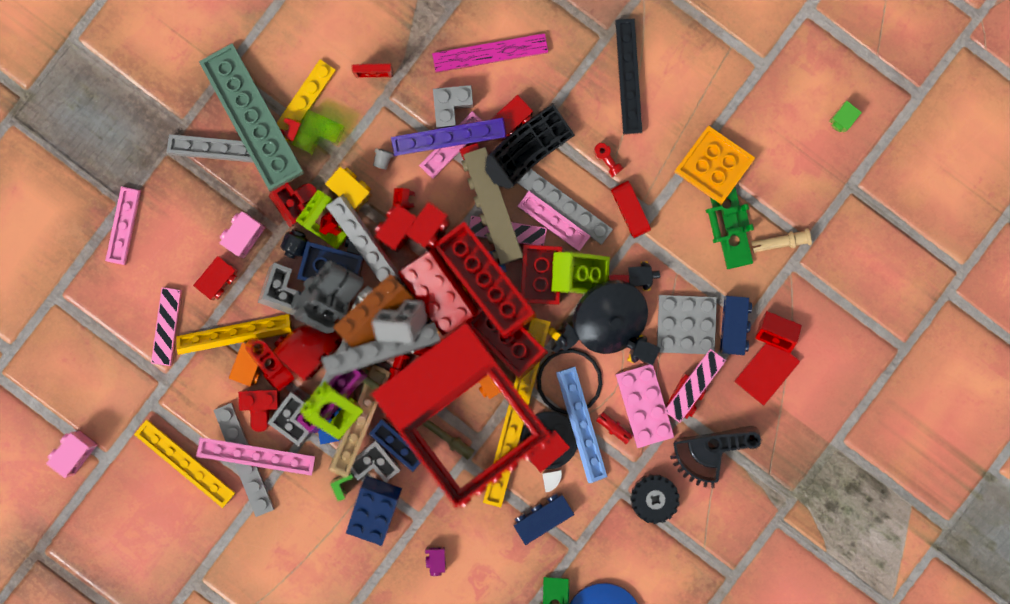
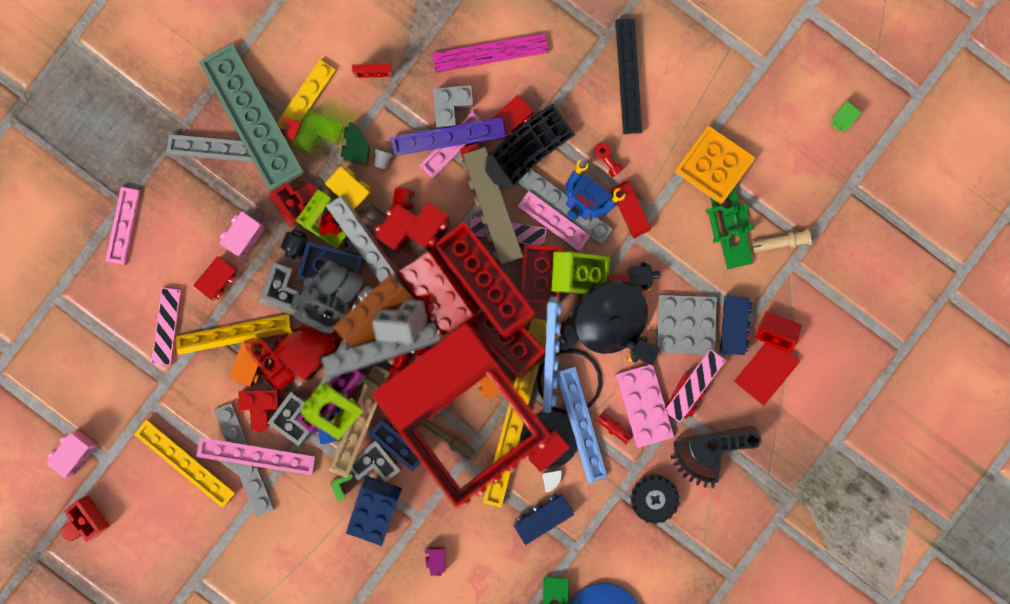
none -> red brick [61,496,110,542]
none -> dark green slope [341,122,370,166]
none -> light blue plate [543,296,562,413]
none -> blue torso [565,159,625,220]

